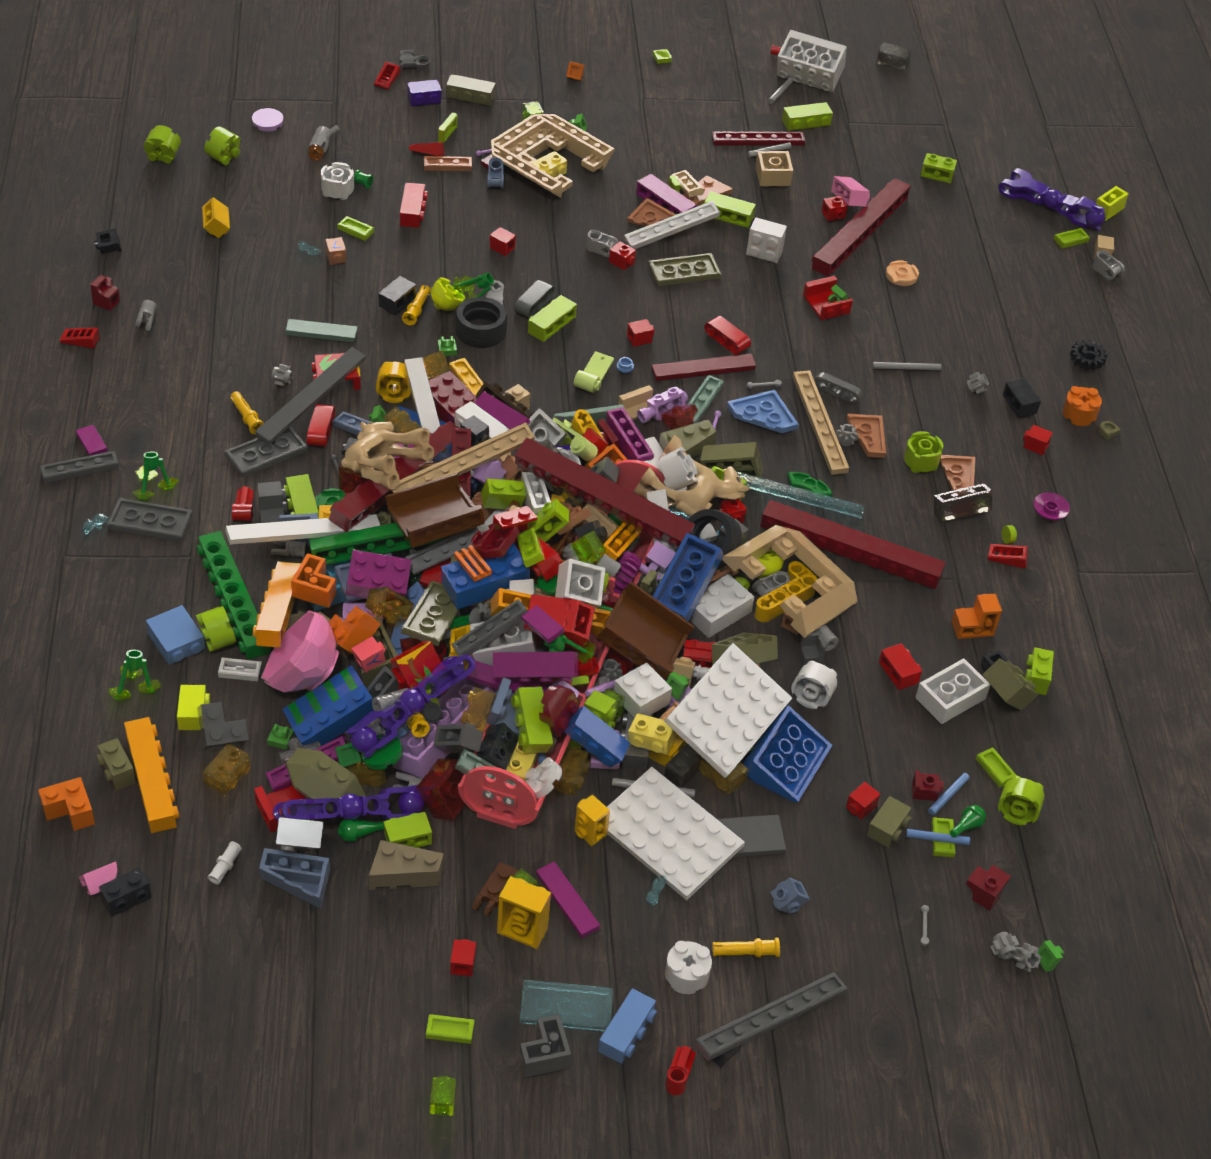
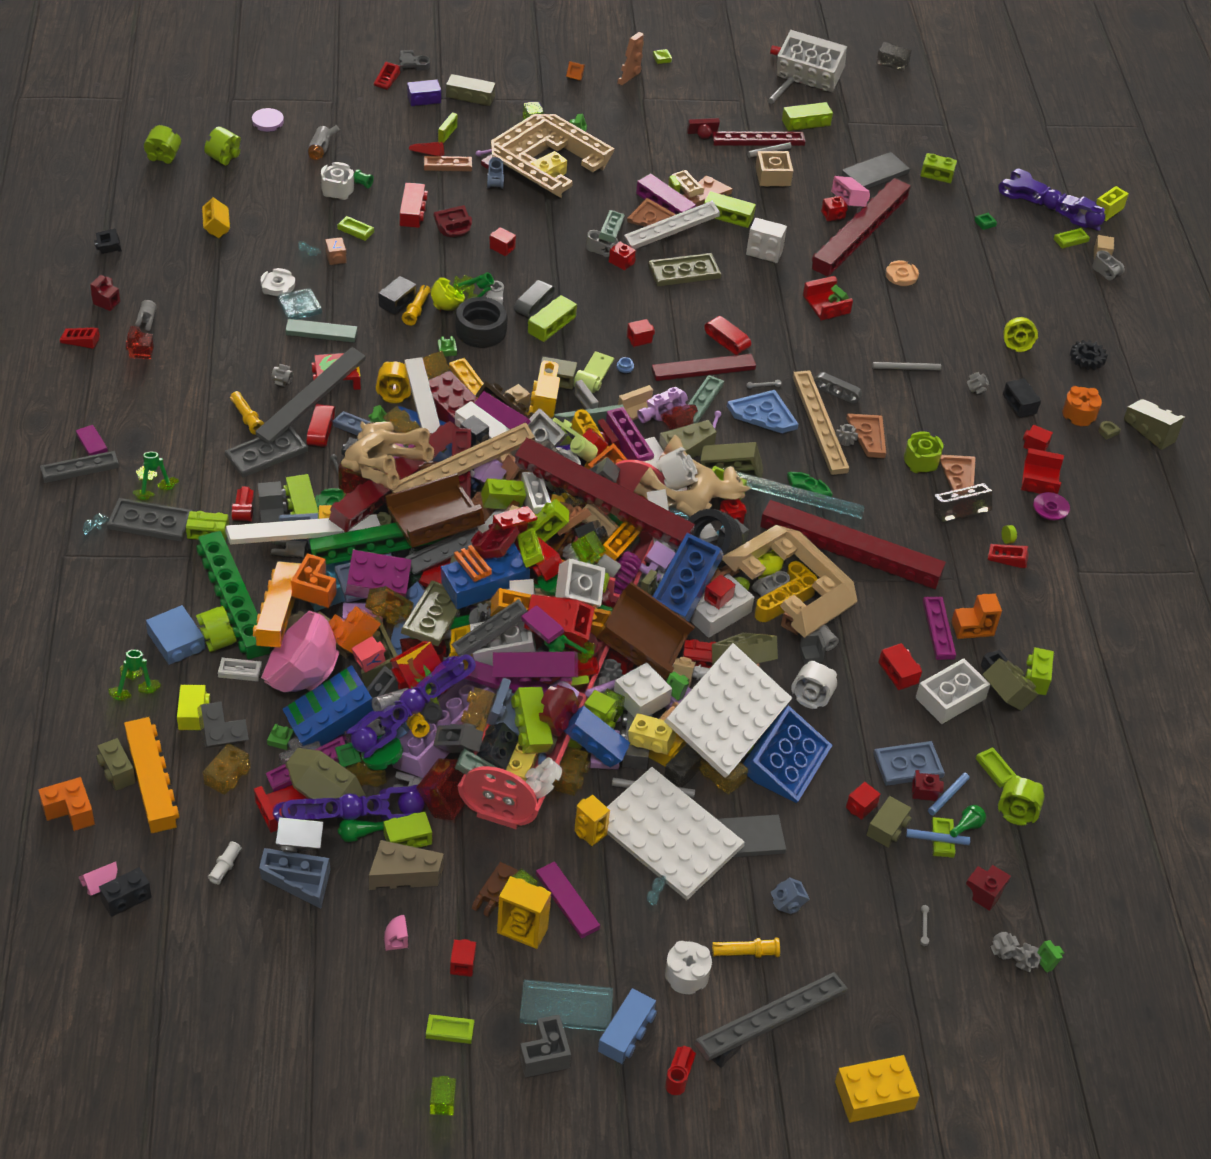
none -> clear red brick [126,326,154,359]
none -> lime brick [186,511,229,542]
none -> white plate [261,268,295,298]
none -> clear light blue tile [278,288,322,320]
none -> bright pink brick [384,915,408,951]
none -> dark red slope [433,205,472,237]
none -> yellow brick [529,361,560,418]
none -> brick [538,357,577,389]
none -> light grey tile [575,380,598,409]
none -> sand green tile [599,210,625,243]
none -> nougat wing [618,32,644,85]
none -> dark red tile [687,118,720,140]
none -> red brick [704,574,736,610]
none -> yellow brick [835,1055,920,1123]
none -> tile [841,152,910,189]
none -> sand blue tile [873,741,945,786]
none -> magenta tile [923,597,956,660]
none -> green tile [974,213,997,230]
none -> neon yellow cylinder [1003,317,1038,352]
none -> red panel [1021,448,1064,494]
none -> olive wedge [1124,399,1185,450]

